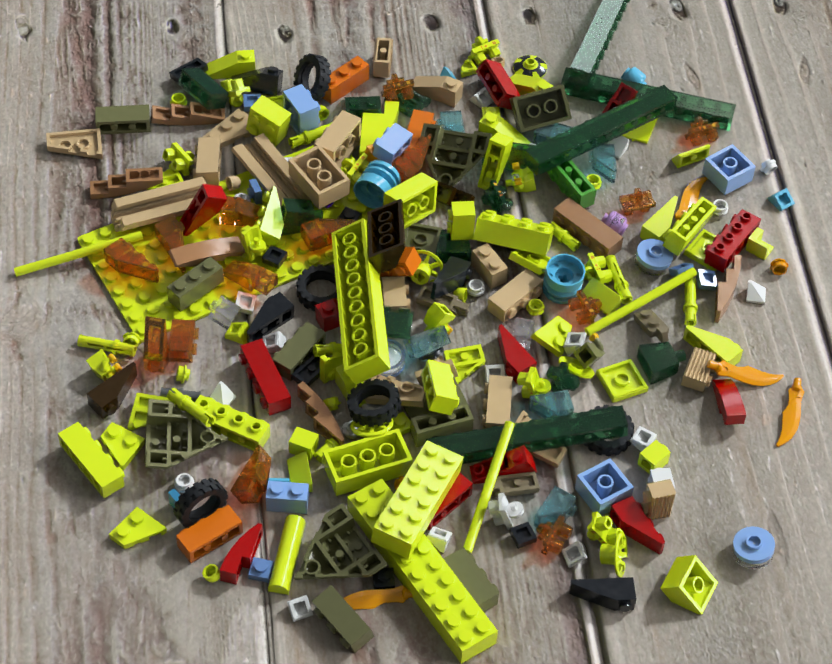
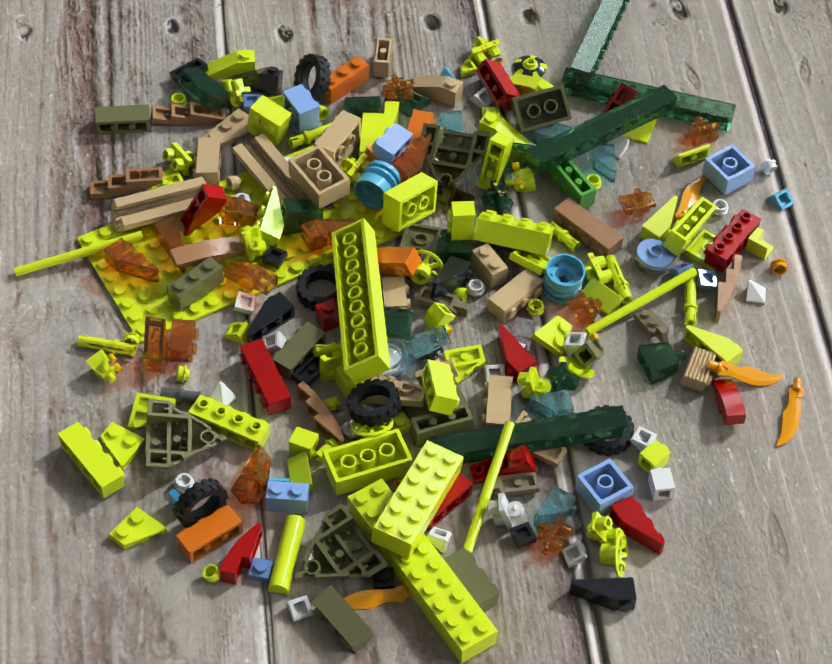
tan wing [46,128,103,159] -> none
dark brown slope [86,362,137,419] -> none
neon yellow pin [167,388,216,427] -> none
clear brick [208,295,241,330] -> none
medium blue plate [247,178,262,205] -> none
black plate [337,207,362,227] -> none
dark brown slope [367,199,405,274] -> none
neon yellow tile [596,359,648,403] -> none
lavender head [601,211,628,236] -> none
medium azure head [620,67,647,92] -> none
tan brick [640,479,676,520] -> none
neon yellow slope [660,555,718,615] -> none
light blue piece [732,526,775,570] -> none

